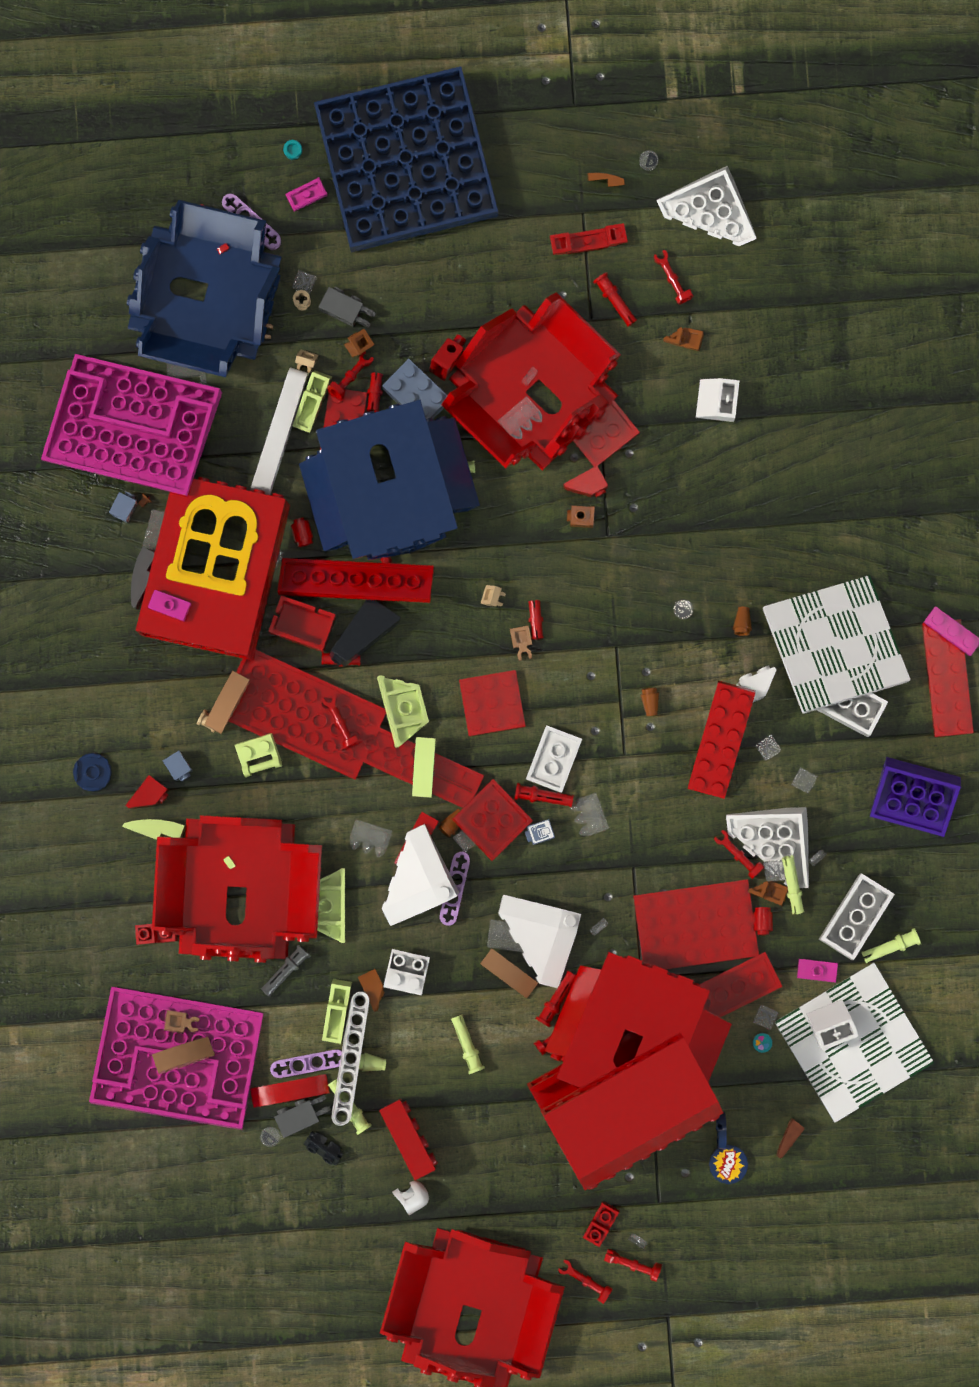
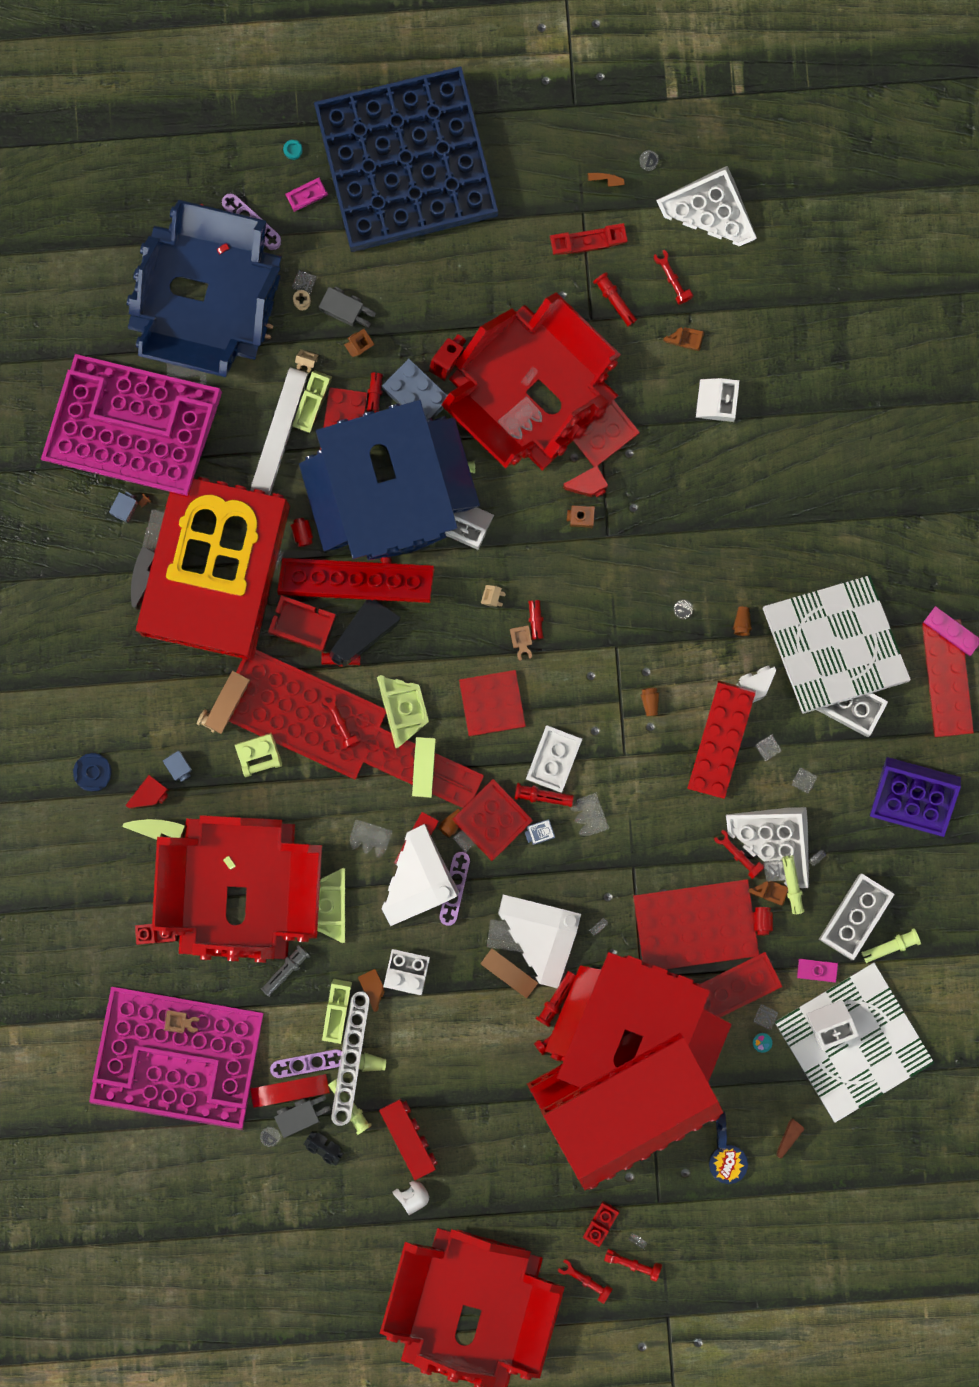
dark pink plate [148,590,191,622] -> none
medium nougat slope [152,1037,215,1075] -> none
red piece [327,351,374,399] -> none
yellowish green pin [451,1015,485,1074] -> none
none -> white slope [445,507,494,550]

